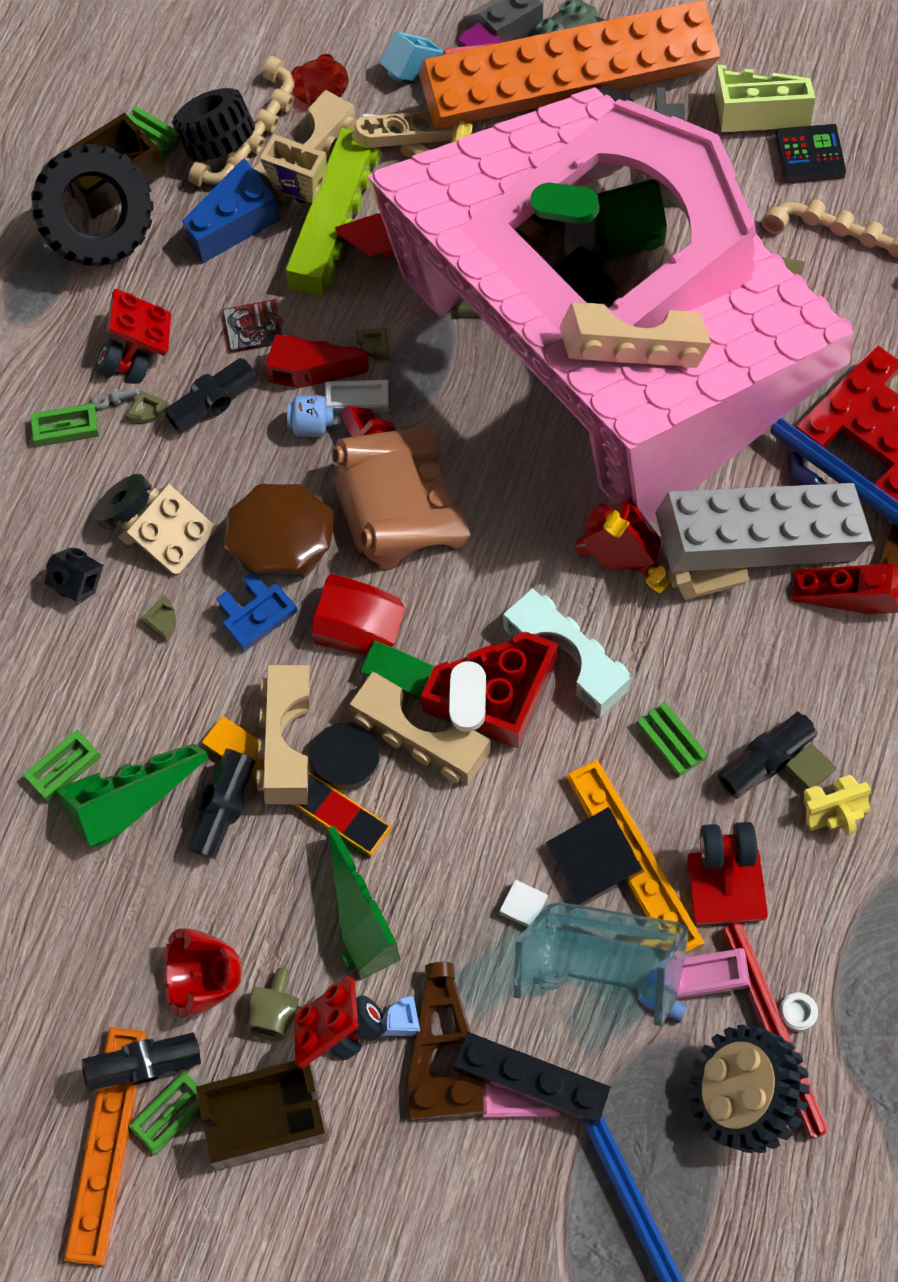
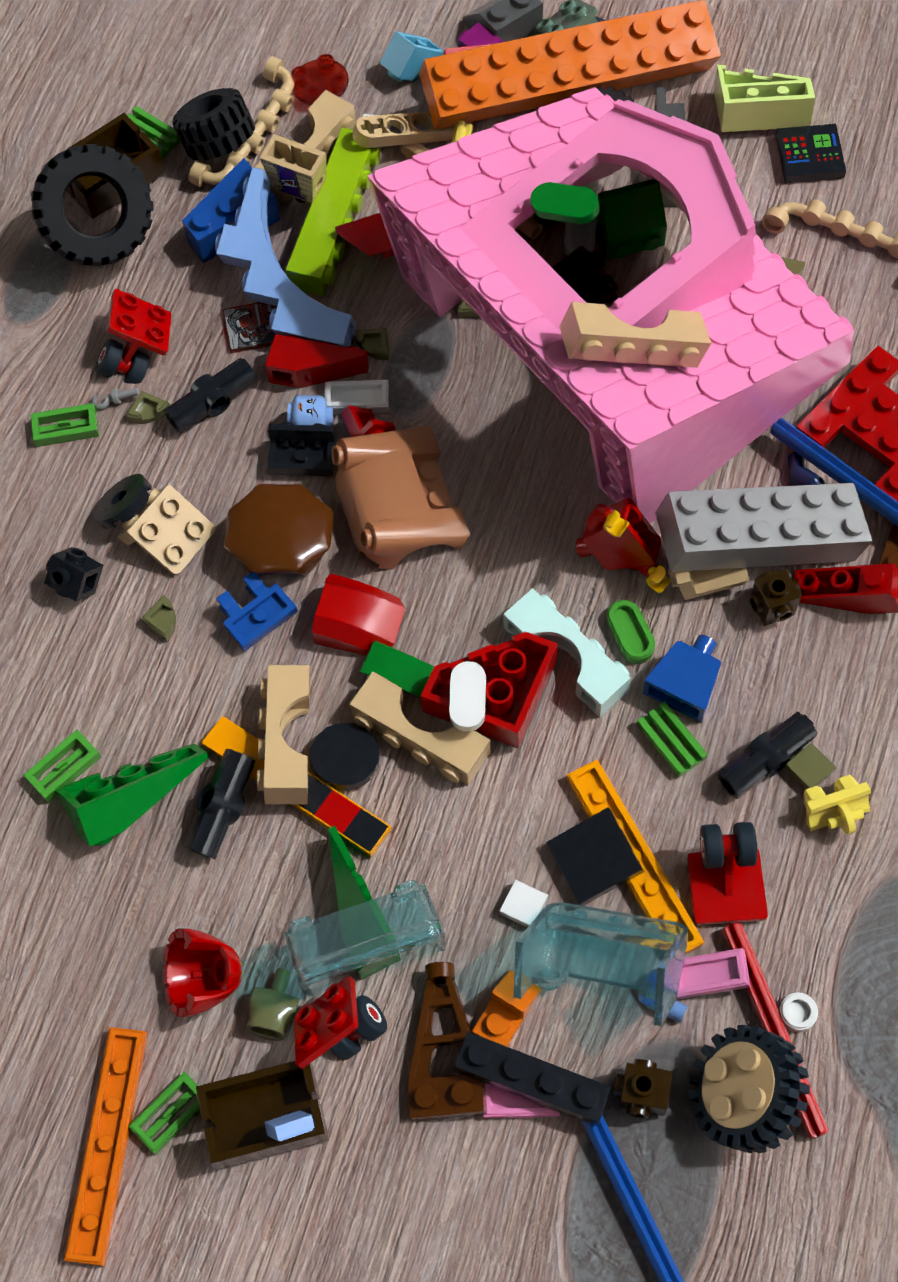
black piece [81,1032,201,1093] -> none
light blue tile [381,996,420,1036] -> none
none -> light blue arch [215,167,357,347]
none -> light blue tile [264,1110,315,1141]
none -> black bracket [267,422,336,476]
none -> clear light blue windscreen [284,880,445,998]
none -> orange slope [472,970,542,1047]
none -> bright green tile [607,600,655,664]
none -> dark brown brick [613,1059,673,1119]
none -> blue torso [643,635,721,723]
none -> dark brown brick [749,569,802,626]

